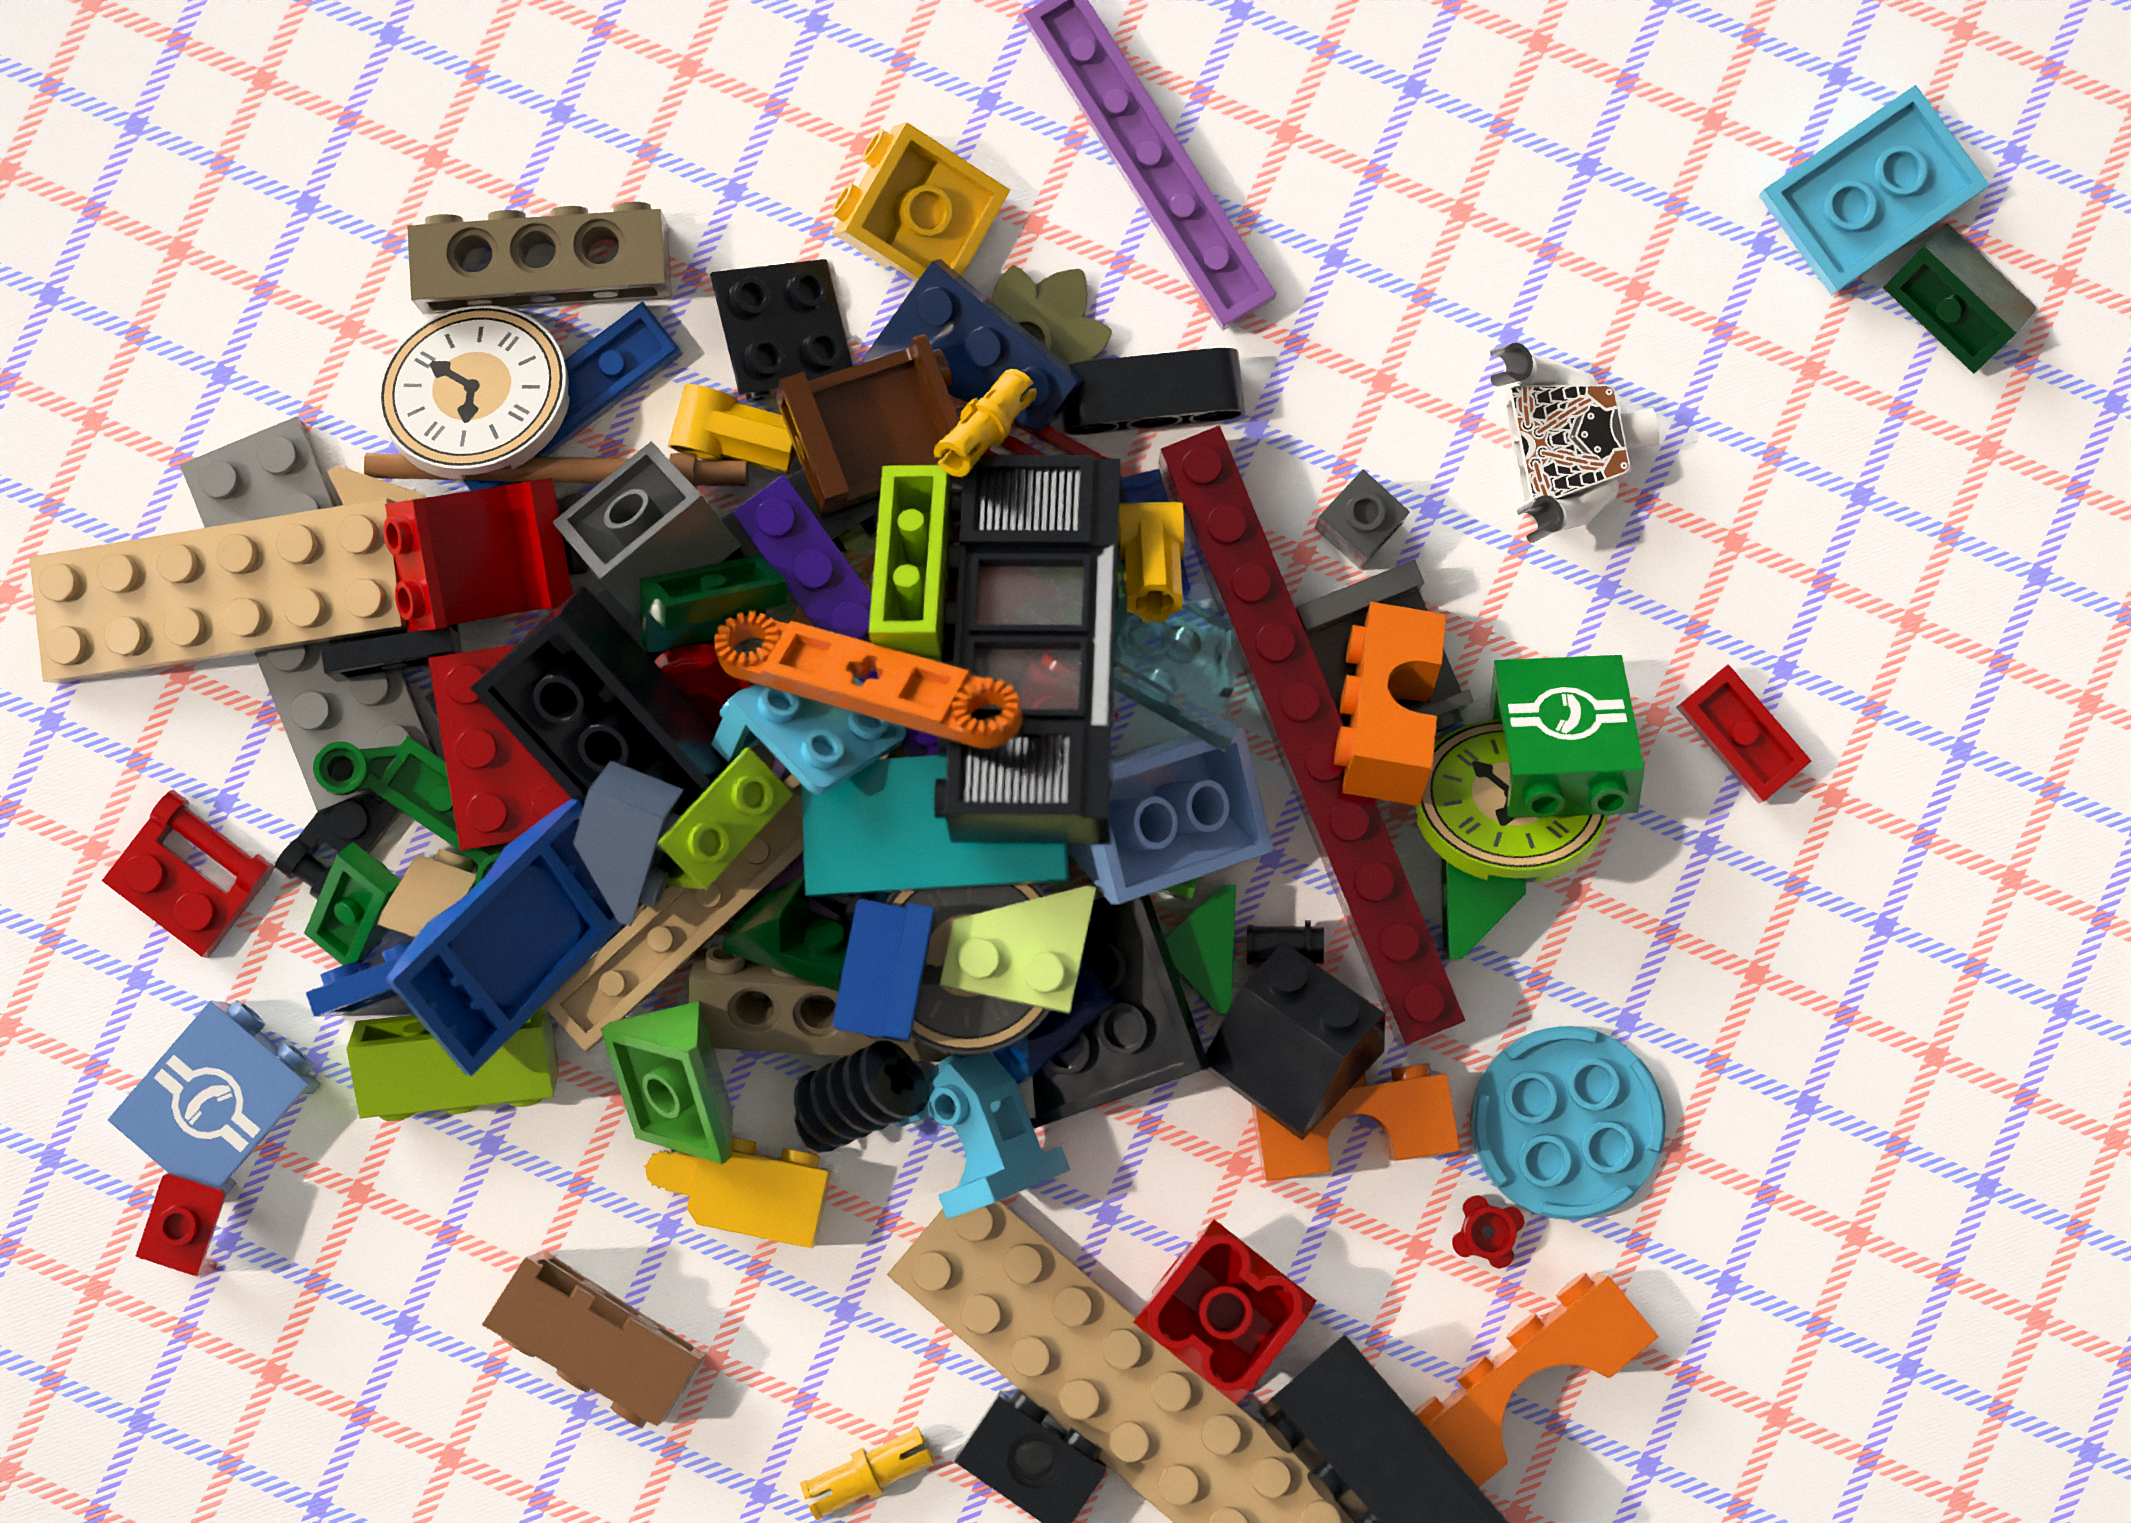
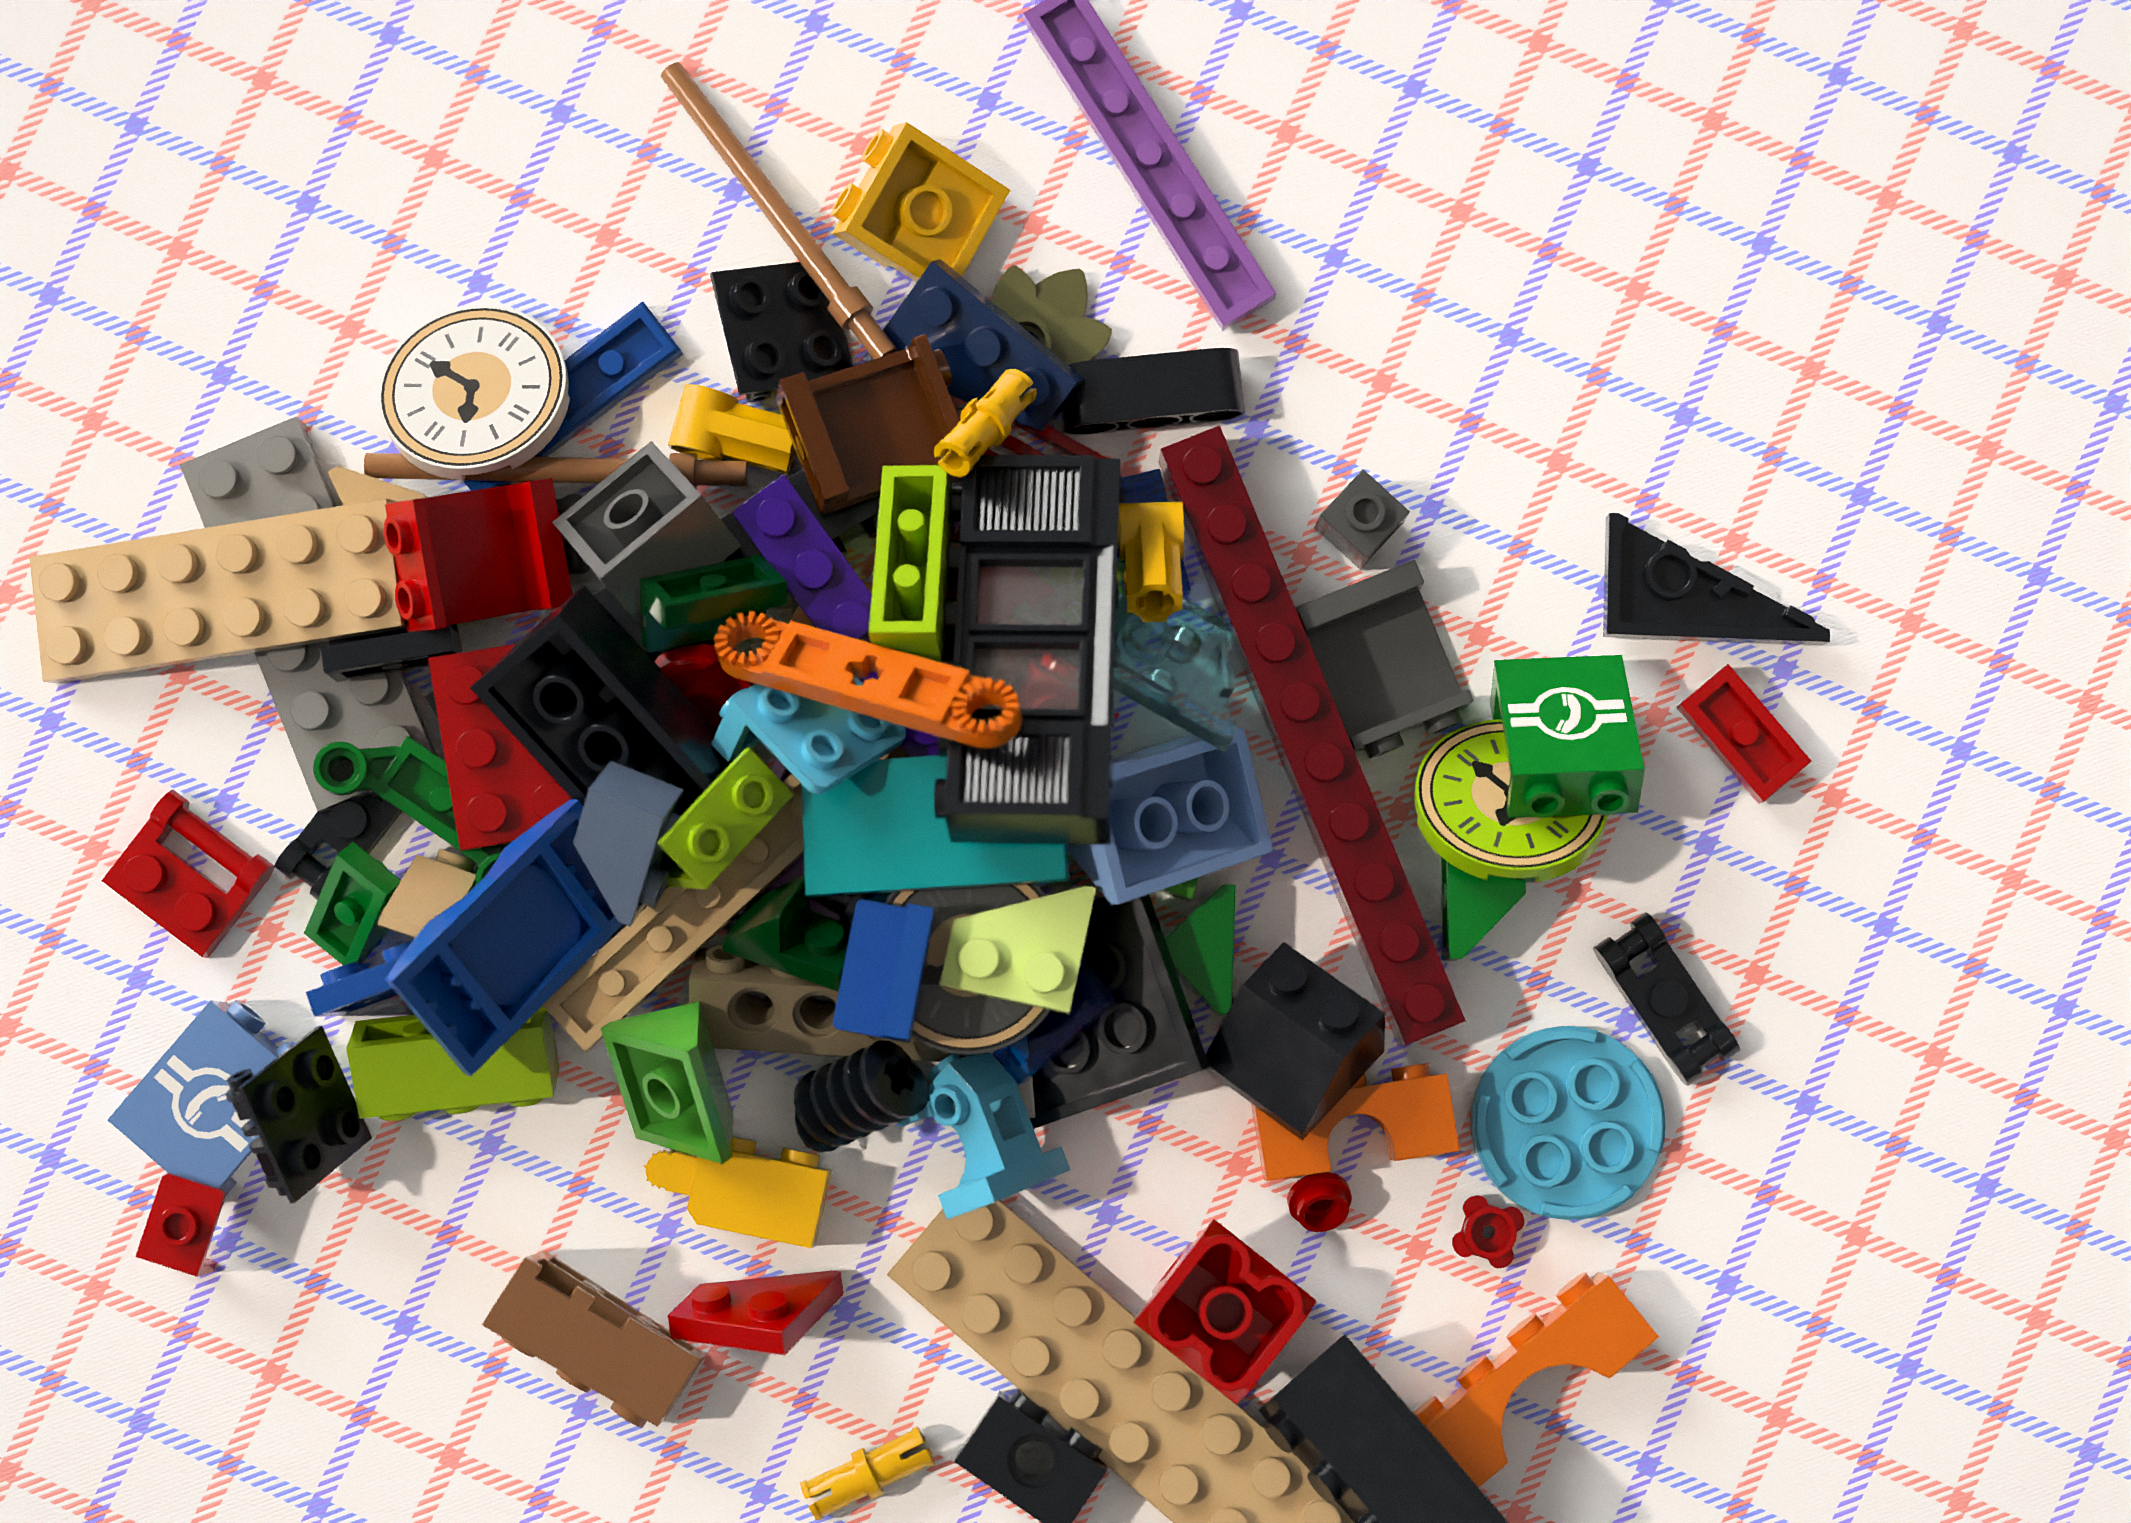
dark tan brick [407,201,672,314] -> none
black pin [1247,920,1324,966] -> none
orange arch [1334,601,1446,806] -> none
torso [1490,342,1660,543] -> none
medium azure plate [1759,84,1990,296] -> none
dark green panel [1882,223,2036,374] -> none
none -> black hinge [225,1025,372,1204]
none -> medium nougat bar [660,62,897,360]
none -> red wing [667,1270,844,1356]
none -> red plate [1287,1172,1352,1232]
none -> black plate [1593,912,1741,1086]
none -> black wing [1603,513,1830,645]

